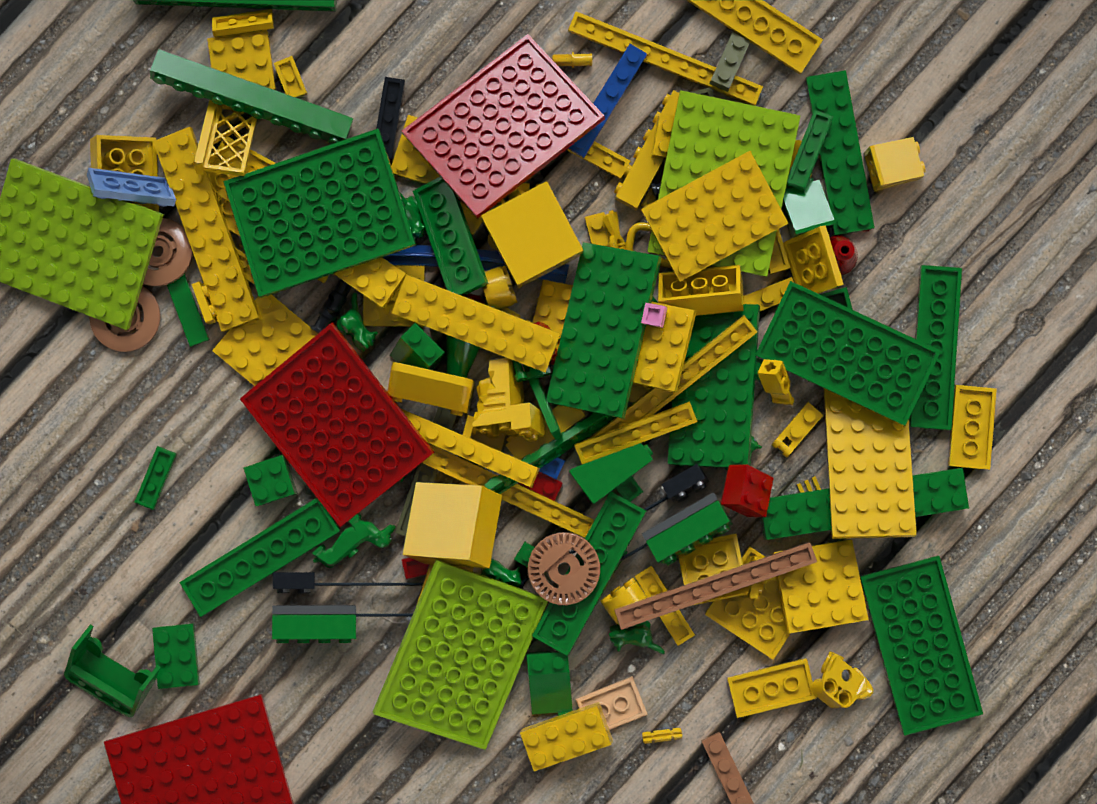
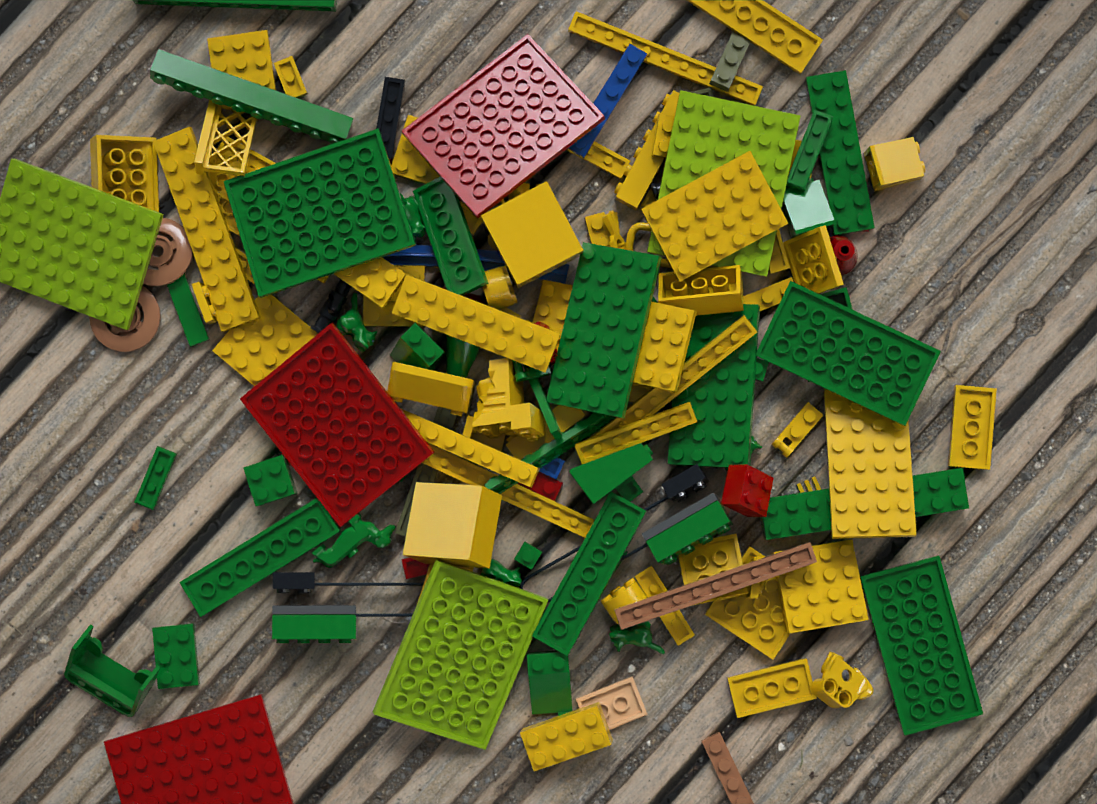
medium blue plate [87,168,176,207] -> none
yellow plate [212,9,274,37] -> none
nougat piece [528,533,600,605] -> none
yellow axle [552,52,592,68] -> none
bright pink plate [641,303,667,328] -> none
yellow axle [642,728,683,744] -> none
yellow piece [758,359,794,405] -> none
green plate [909,265,962,430] -> none

